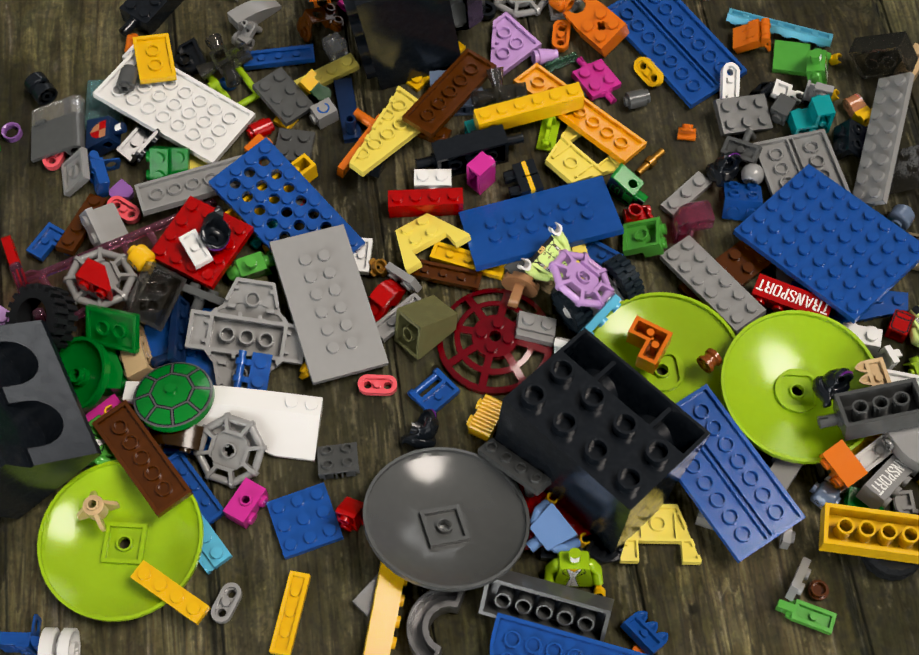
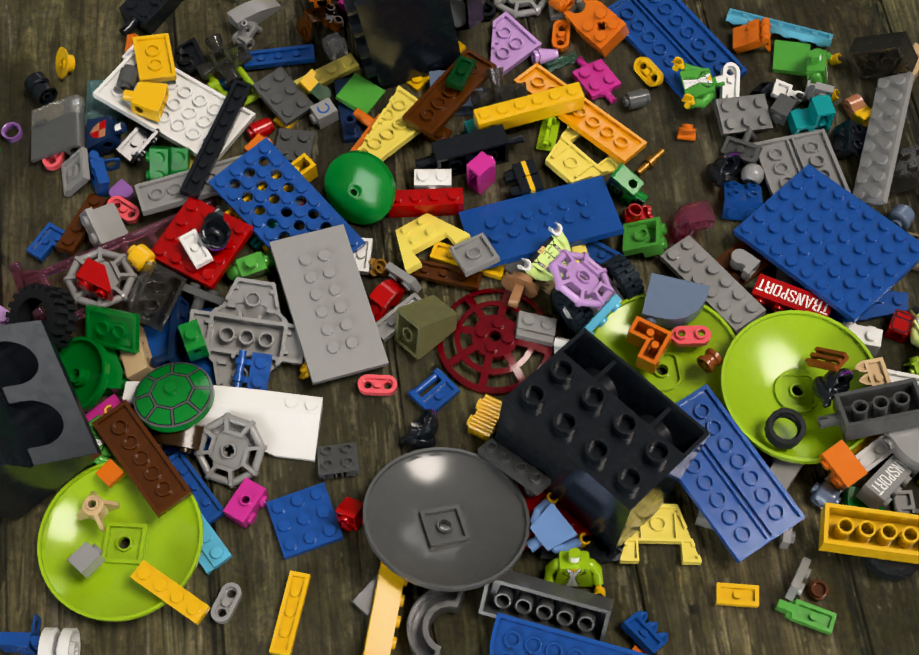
red beam [1,235,26,285] -> none
light grey plate [660,171,712,220] -> none
white tile [875,345,903,370] -> none
none -> yellow piece [55,47,75,79]
none -> light grey brick [67,542,106,578]
none -> orange tile [96,459,125,488]
none -> yellow torso [123,82,169,122]
none -> green torso [178,319,210,362]
none -> black plate [180,79,252,199]
none -> green dish [324,150,396,225]
none -> bright green tile [336,73,385,114]
none -> dark green plate [446,55,477,92]
none -> light grey tile [449,232,500,277]
none -> sand blue brick [641,273,710,328]
none -> coral plate [671,325,711,347]
none -> bright green torso [672,57,725,110]
none -> yellow plate [716,582,759,608]
none -> light grey leg [729,249,760,282]
none -> black tyre [764,408,806,449]
none -> dark orange tile [805,347,849,372]

